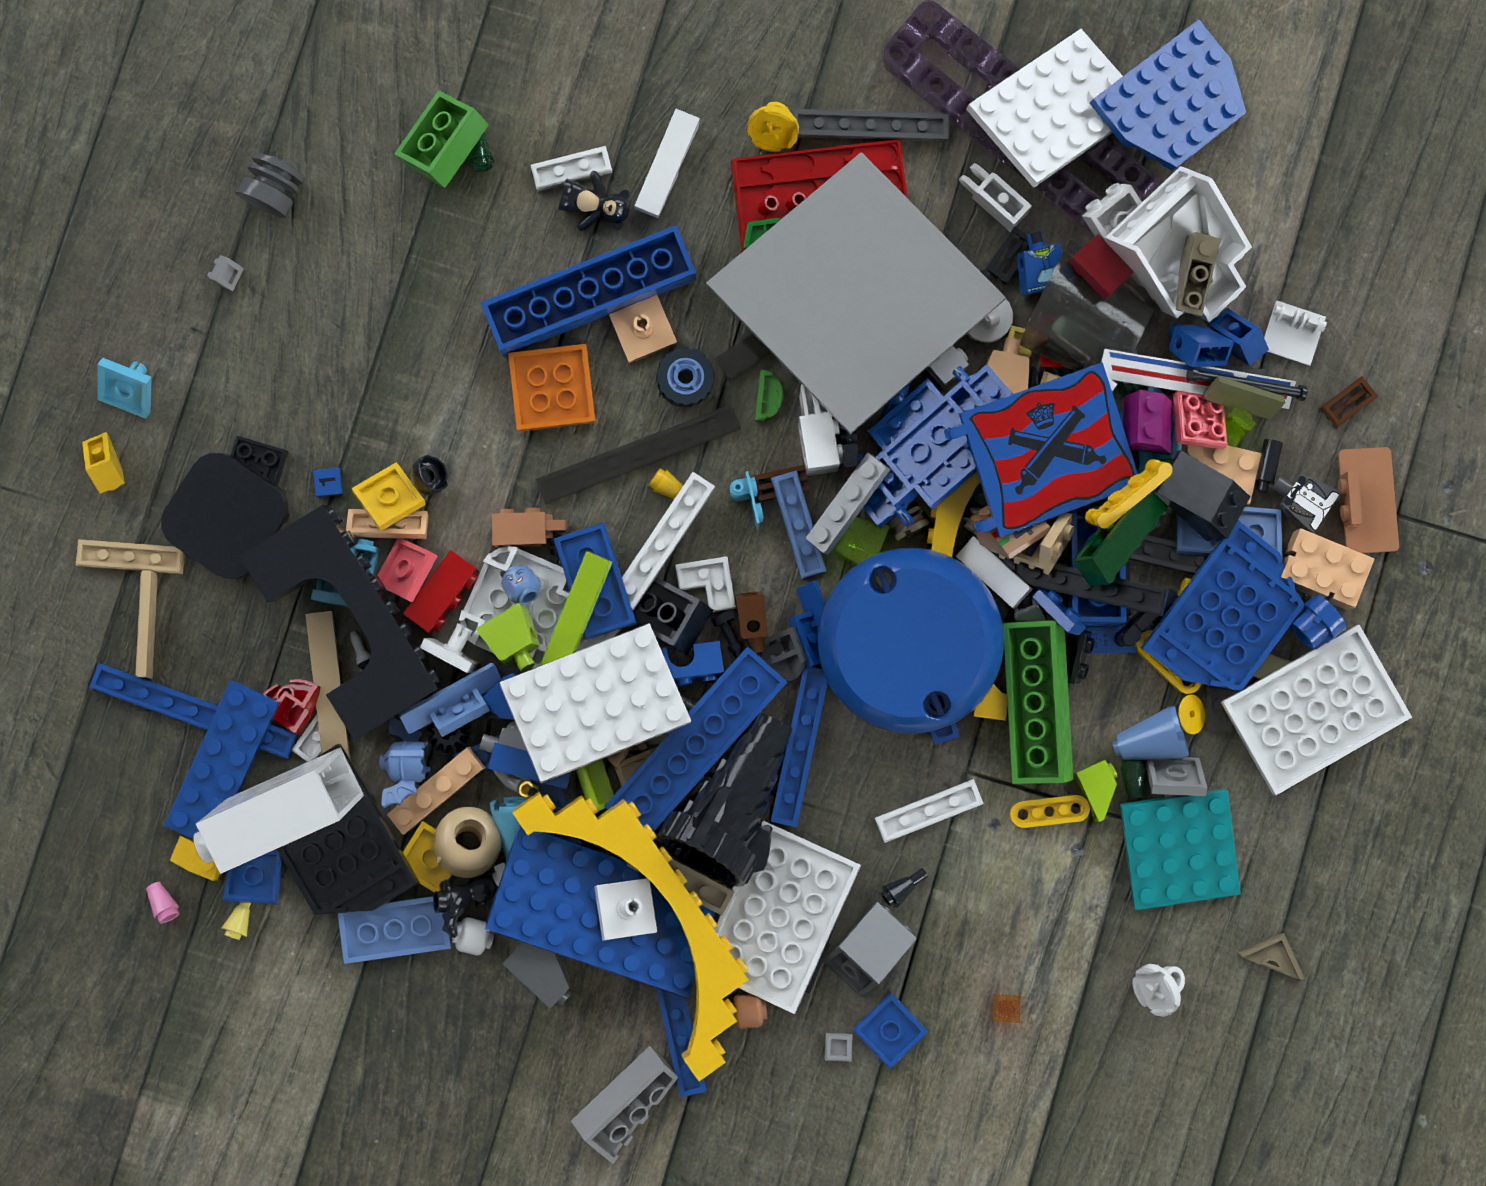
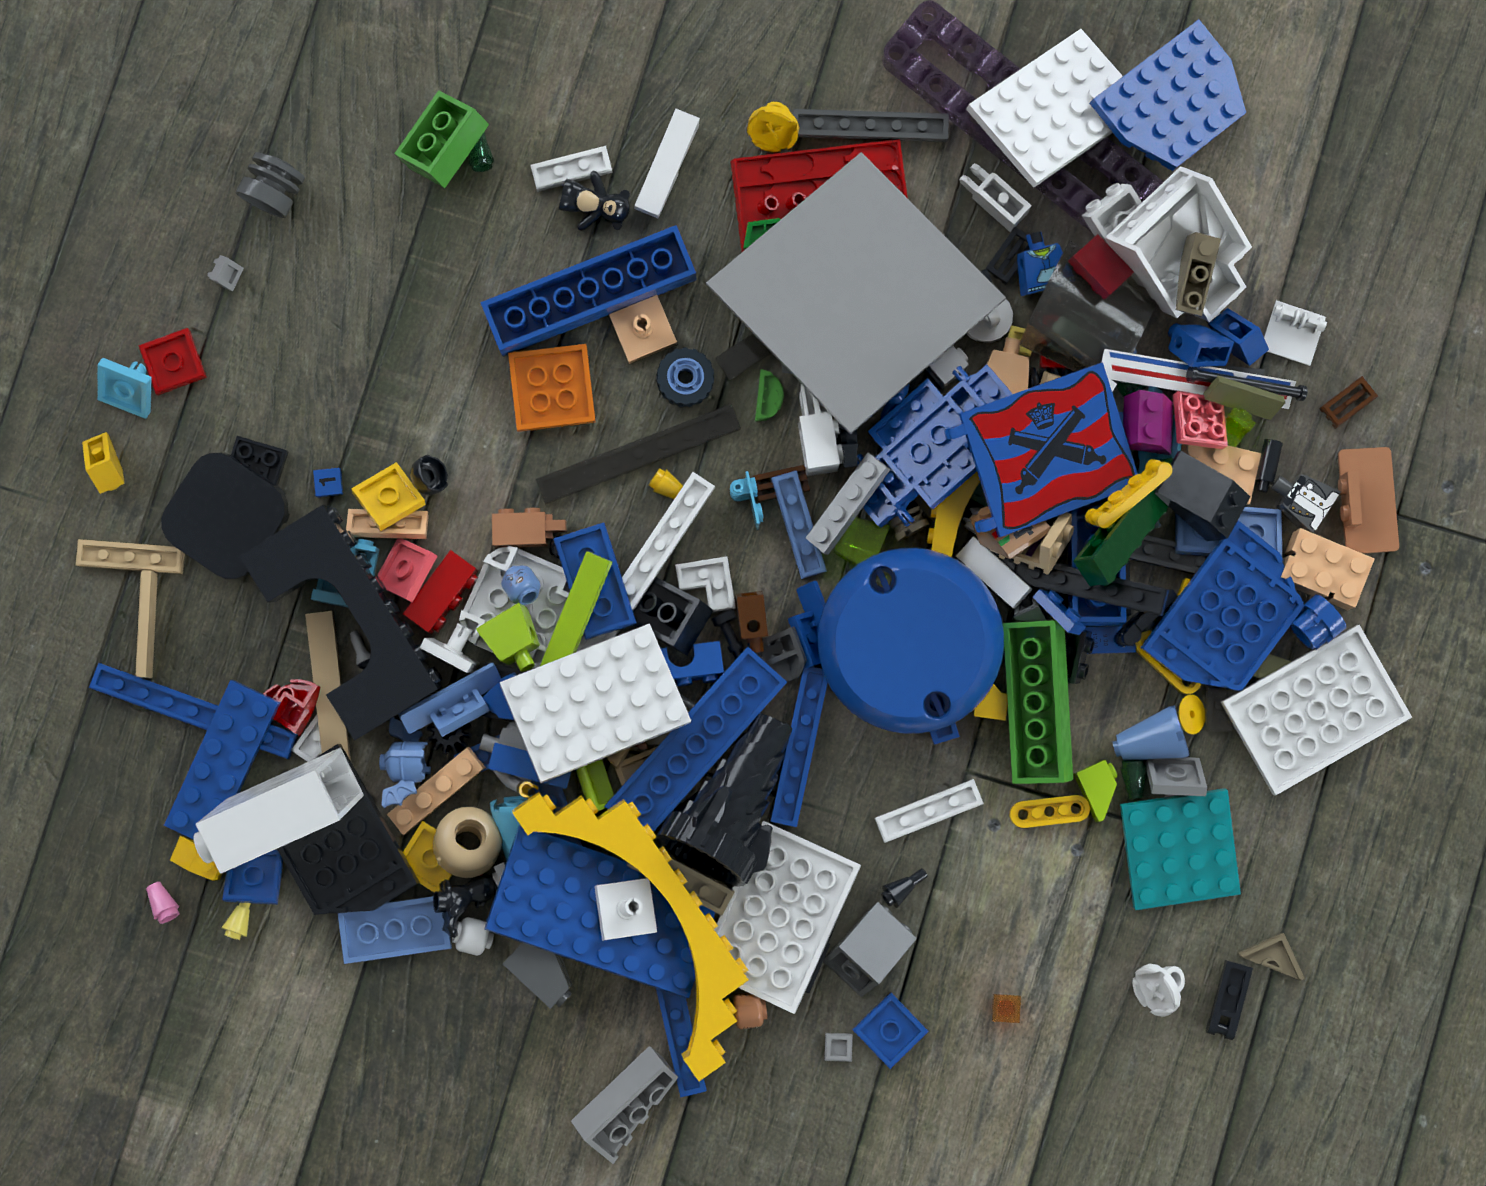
none -> red tile [138,328,207,395]
none -> black plate [1206,960,1253,1040]

